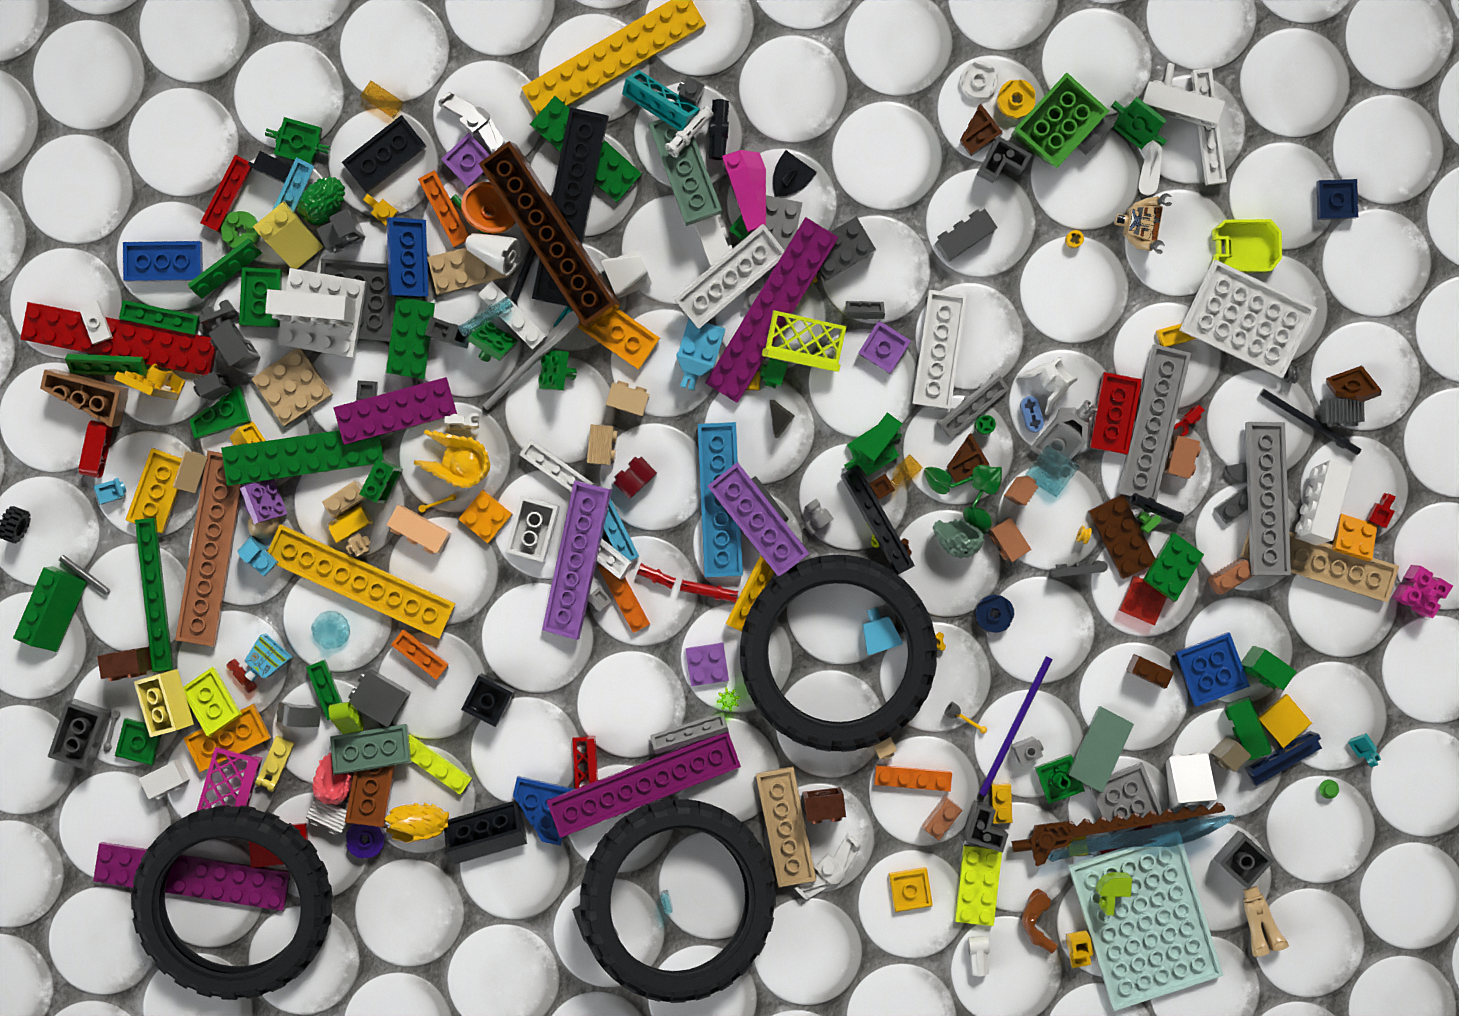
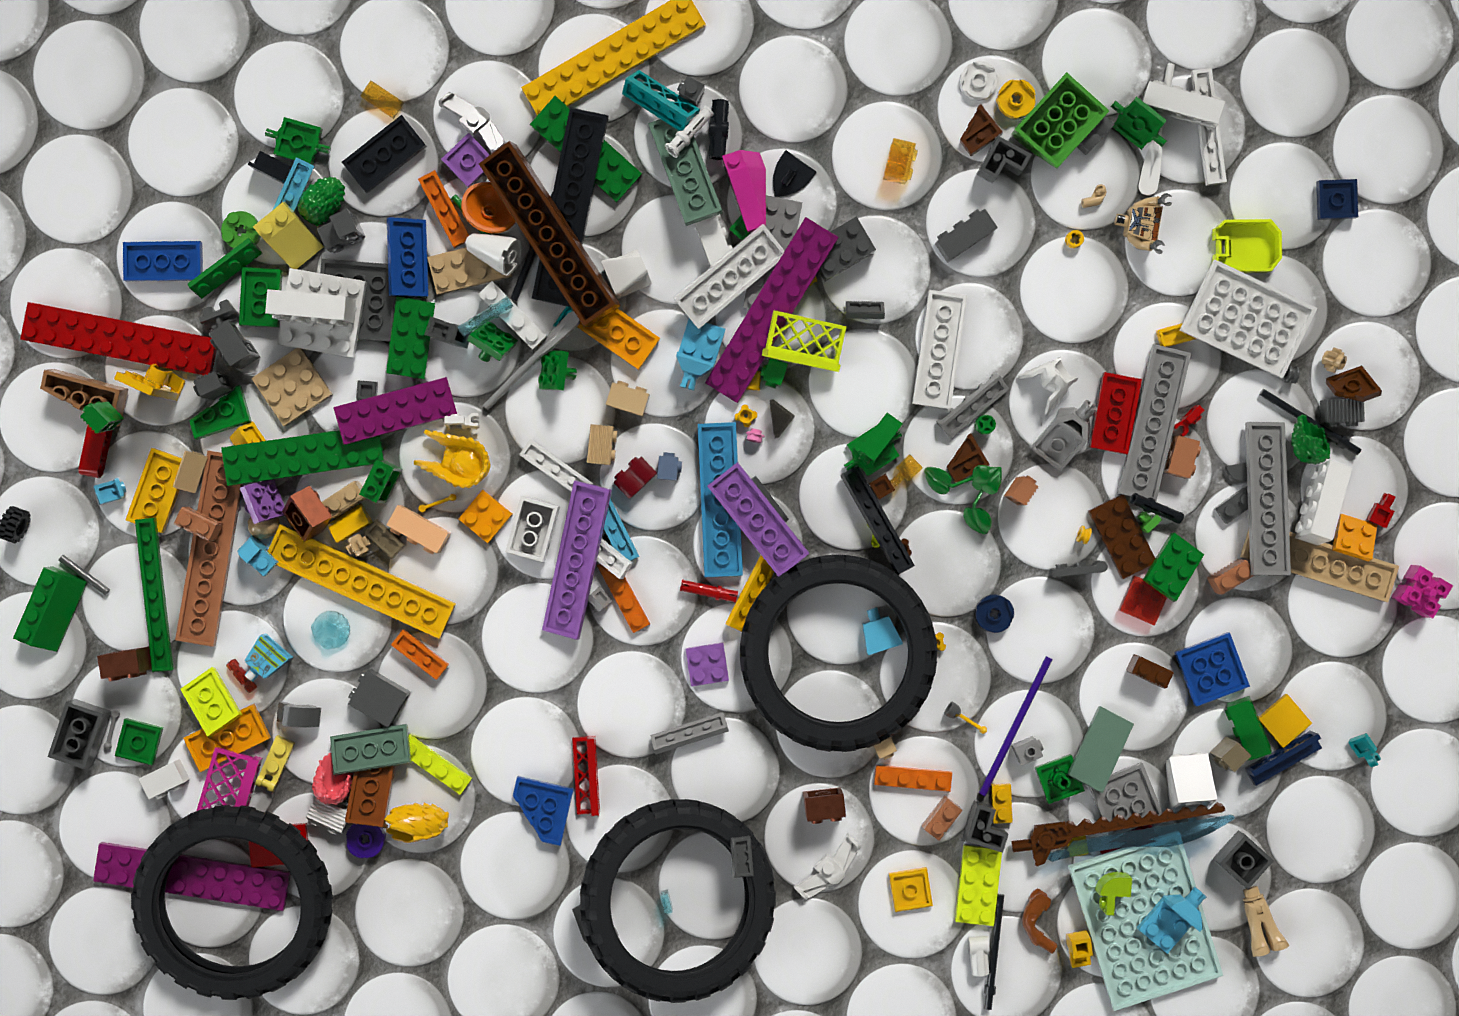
green plate [65,354,148,377] -> none
white plate [79,301,113,345] -> none
green plate [119,300,200,335] -> none
light yellow brick [134,669,194,737] -> none
red plate [200,155,252,233] -> none
green plate [306,659,343,720] -> none
lime beam [329,702,364,734] -> none
yellow plate [363,194,399,226] -> none
black slope [444,800,527,865] -> none
black brick [461,673,515,727] -> none
magenta plate [546,732,741,838] -> none
red pin [637,563,676,589] -> none
clear neon green gear [717,687,740,712] -> none
tan plate [756,766,817,887] -> none
light grey piece [804,498,834,535] -> none
medium lavender plate [858,321,911,374] -> none
sand green piece [933,519,984,559] -> none
nougat brick [989,517,1032,562] -> none
medium blue beam [1020,396,1044,432] -> none
clear light blue plate [1025,445,1079,498] -> none
green brick [1241,646,1297,691] -> none
bright green plate [1319,779,1339,799] -> none
none -> green brick [80,401,124,433]
none -> nougat brick [174,507,224,541]
none -> copper brick [282,486,332,542]
none -> dark tan plate [364,519,406,559]
none -> sand blue brick [657,452,682,480]
none -> dark grey plate [730,836,754,878]
none -> yellow plate [735,405,757,427]
none -> bright pink plate [746,428,765,443]
none -> clear yellow brick [883,138,918,185]
none -> black bar [984,894,1004,1010]
none -> tan arm [1081,184,1107,208]
none -> medium azure plate [1137,886,1207,954]
none -> green piece [1291,414,1330,464]
none -> tan gear [1322,347,1347,373]

